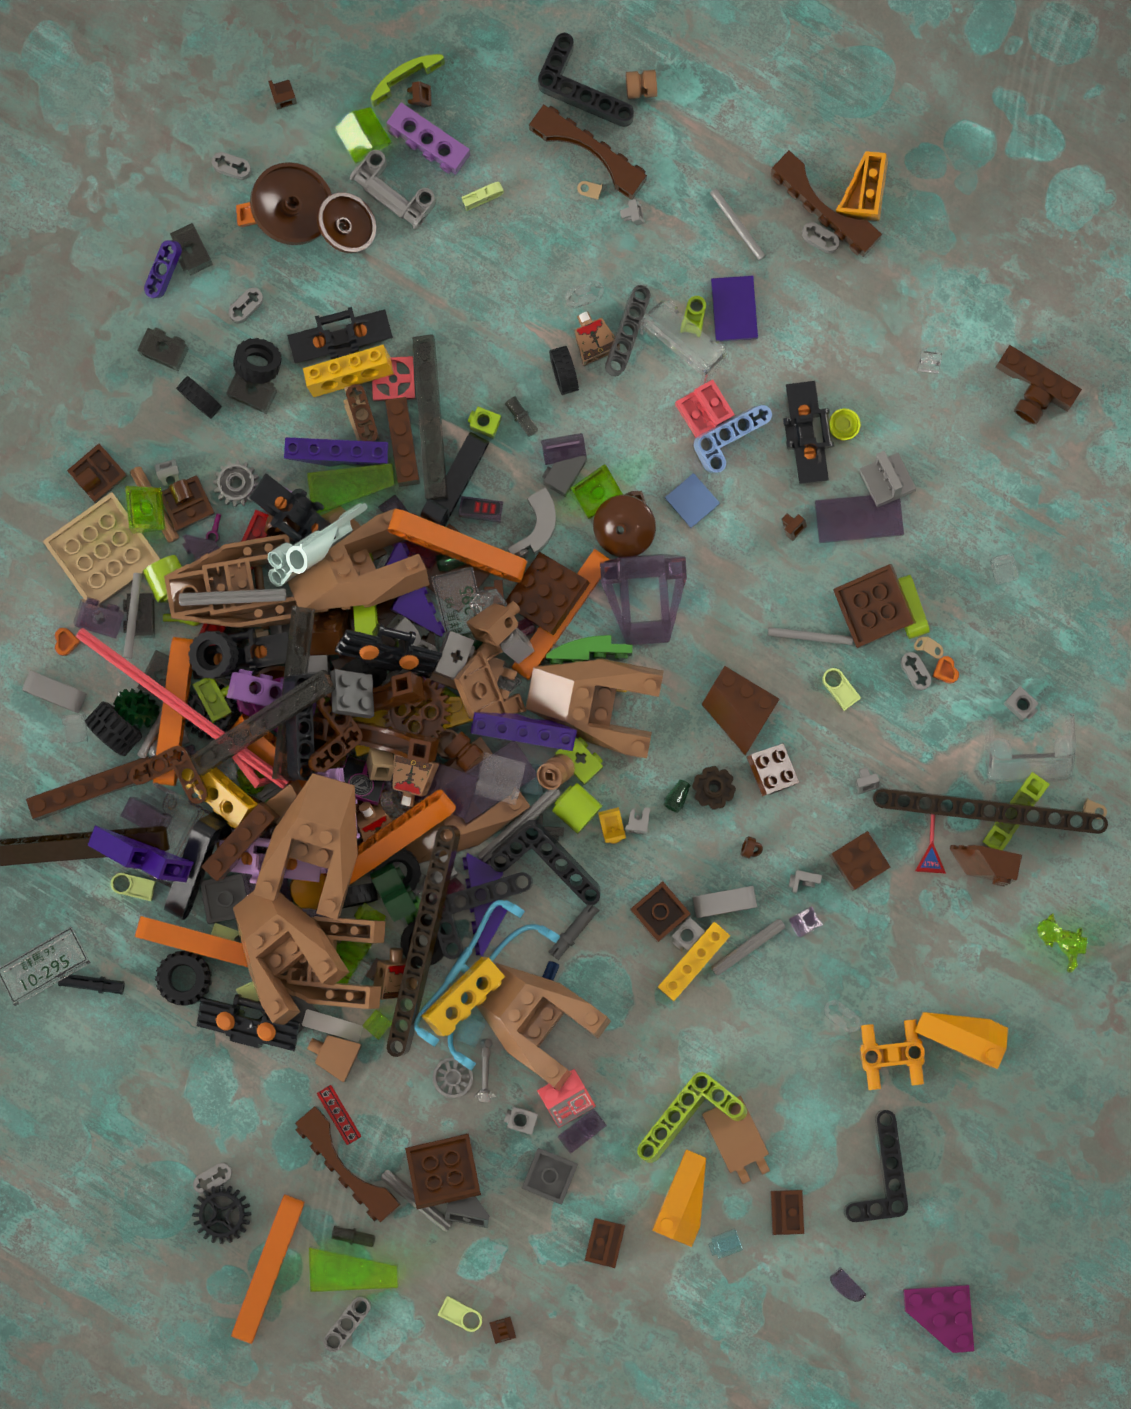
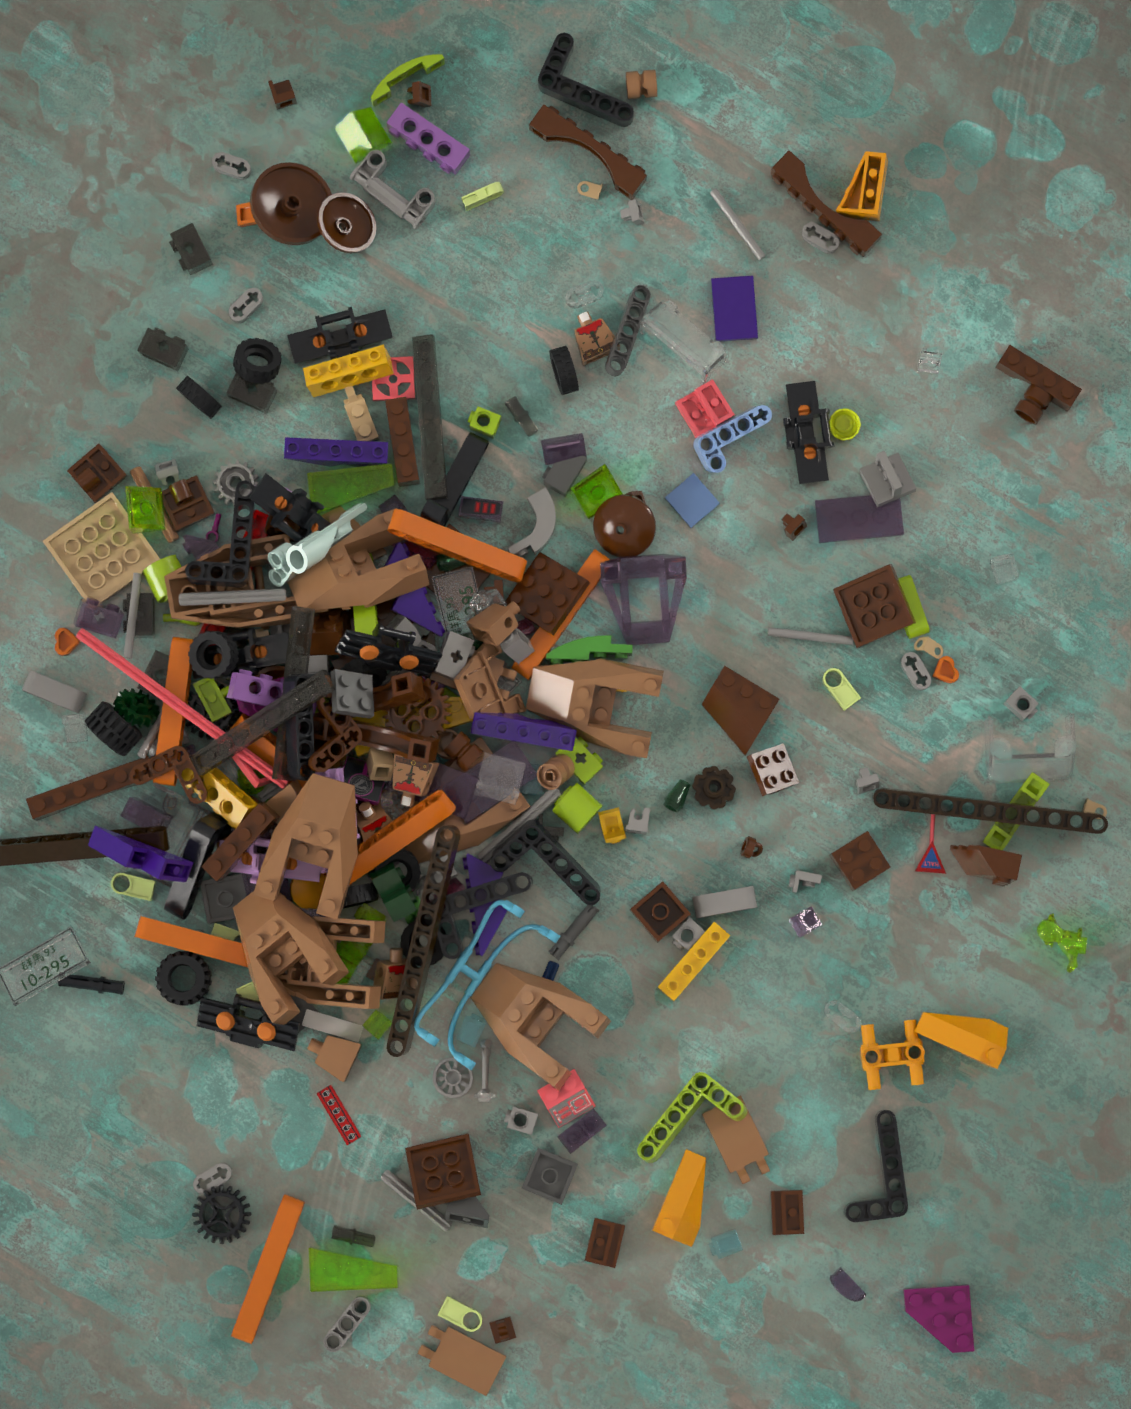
dark purple beam [144,240,182,298] -> none
reddish brown arch [295,1106,401,1222] -> none
reddish brown beam [346,384,378,442] -> none
yellow brick [421,956,505,1036] -> none
lime piece [679,296,706,339] -> none
light grey axle [711,919,785,976] -> none
none -> black beam [185,480,255,588]
none -> medium nougat tile [417,1325,506,1396]

